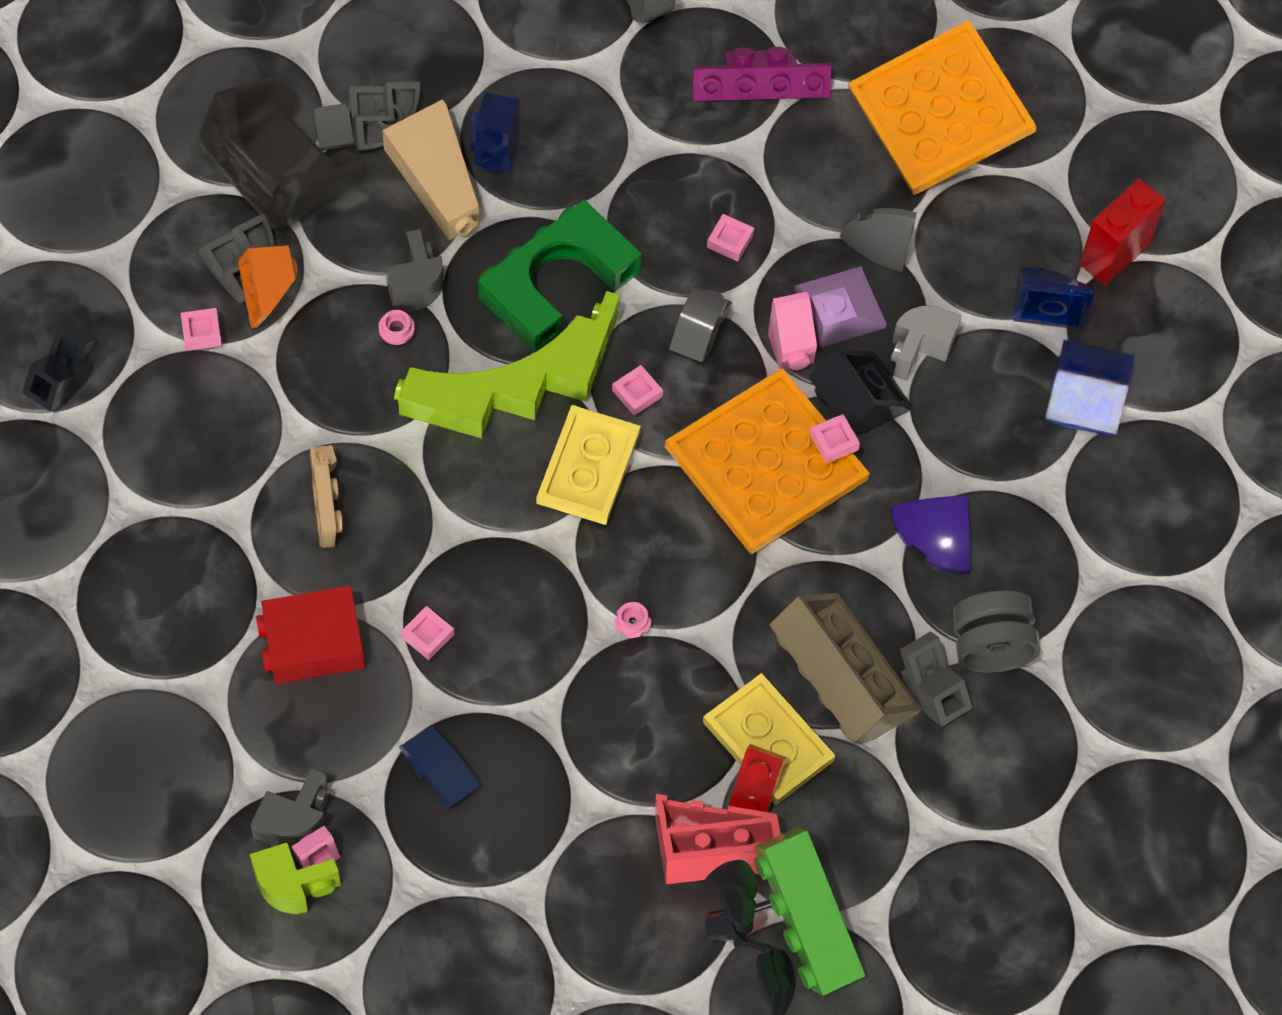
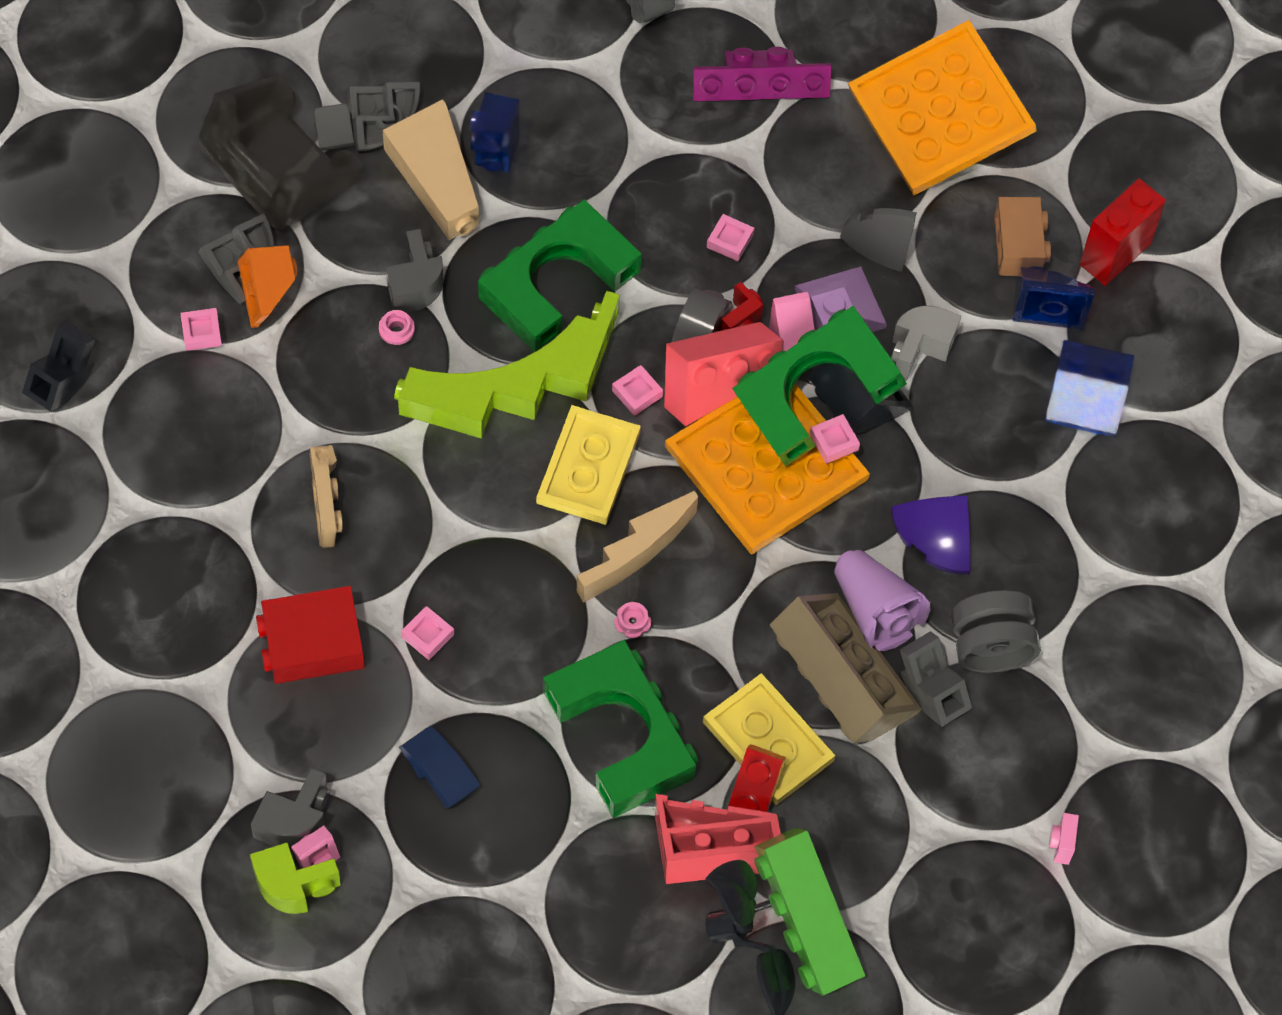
none -> green arch [543,640,698,818]
none -> tan slope [576,491,698,603]
none -> coral wedge [664,322,783,426]
none -> red bracket [720,282,763,331]
none -> green arch [732,306,907,467]
none -> lavender cone [834,550,930,651]
none -> medium nougat brick [994,197,1051,276]
none -> bright pink plate [1049,813,1079,865]

